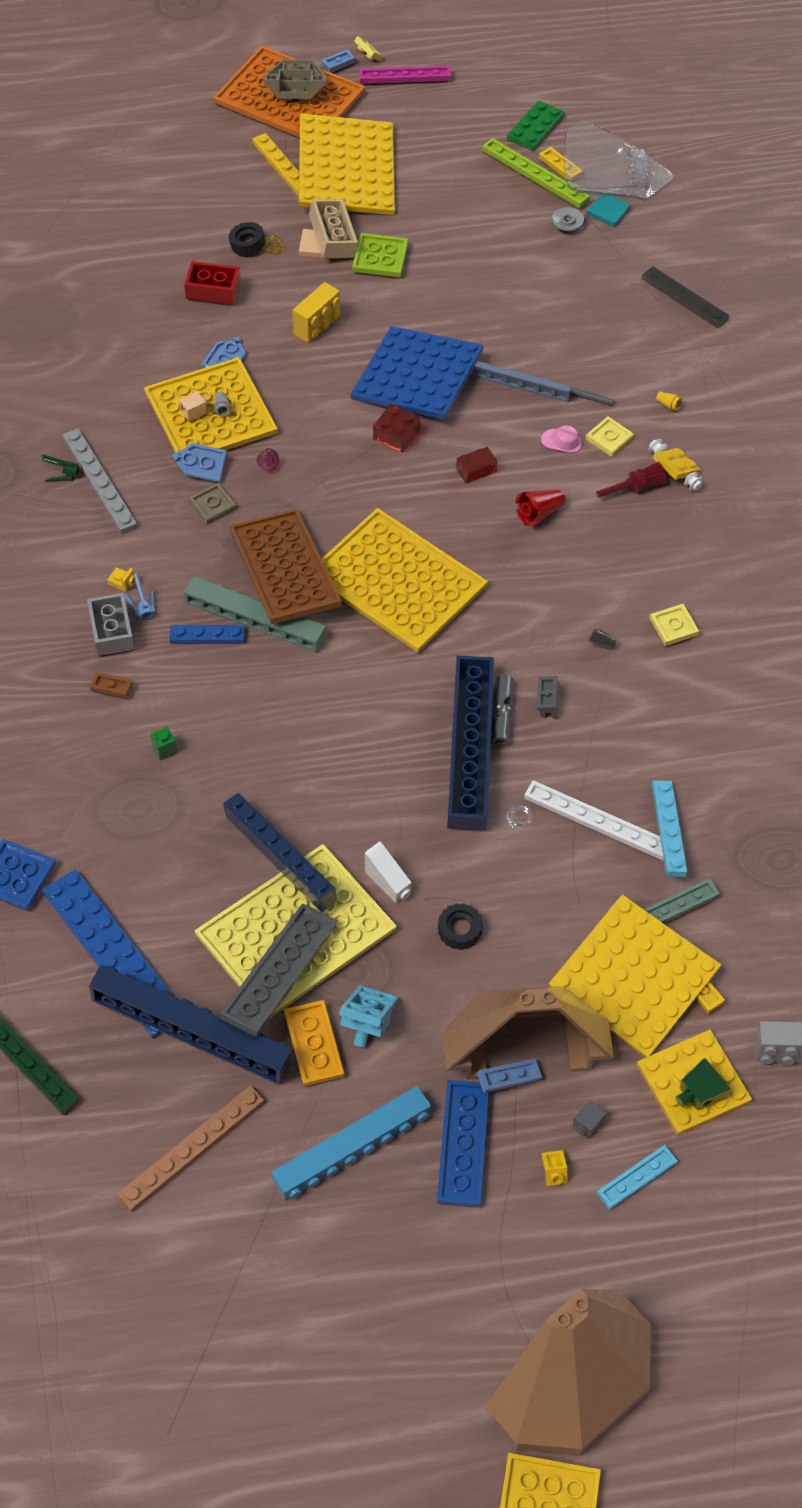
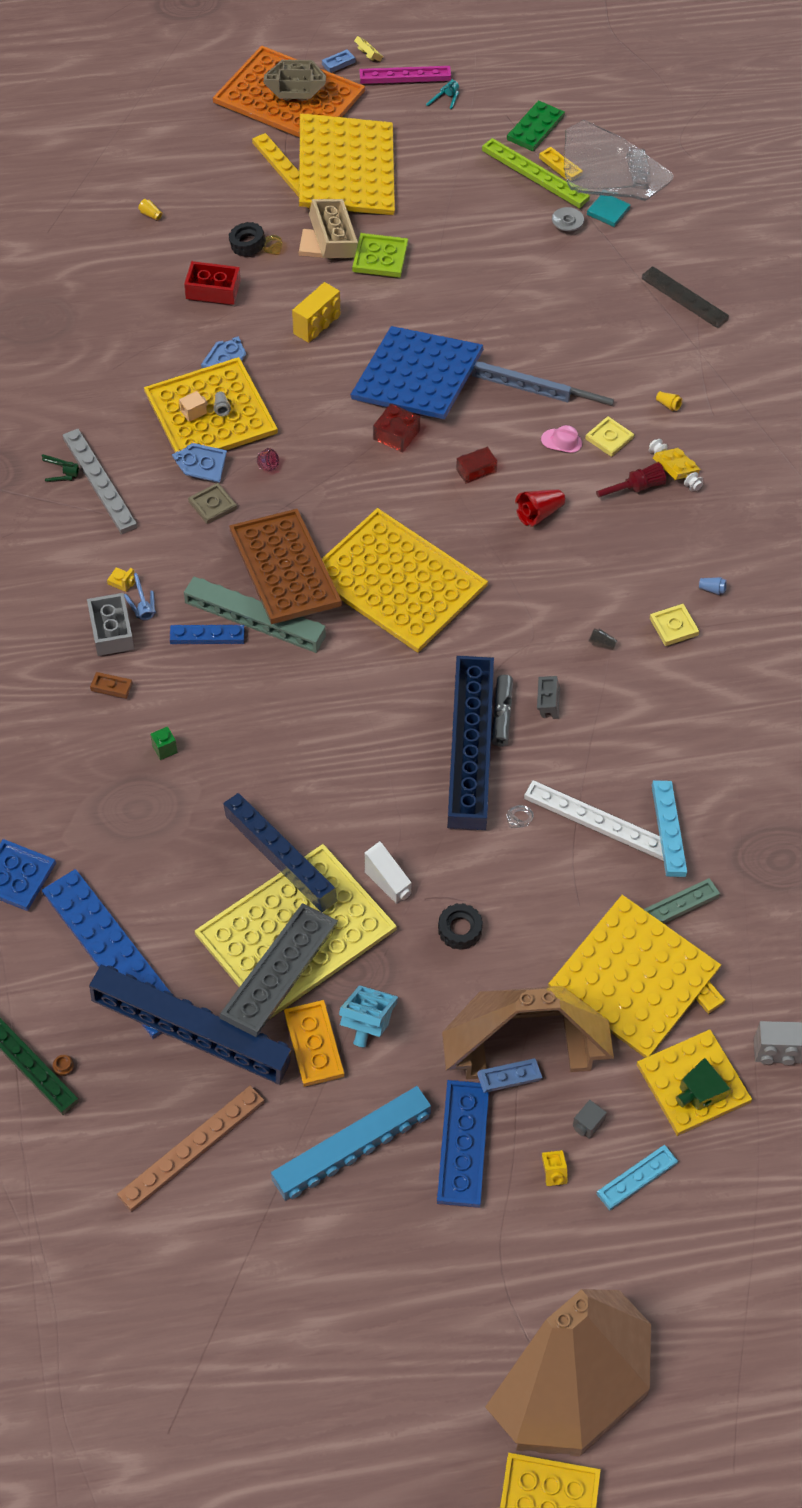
none -> dark orange plate [53,1055,74,1076]
none -> yellow cone [138,199,163,221]
none -> teal plant [426,79,459,109]
none -> medium blue cone [699,577,727,595]

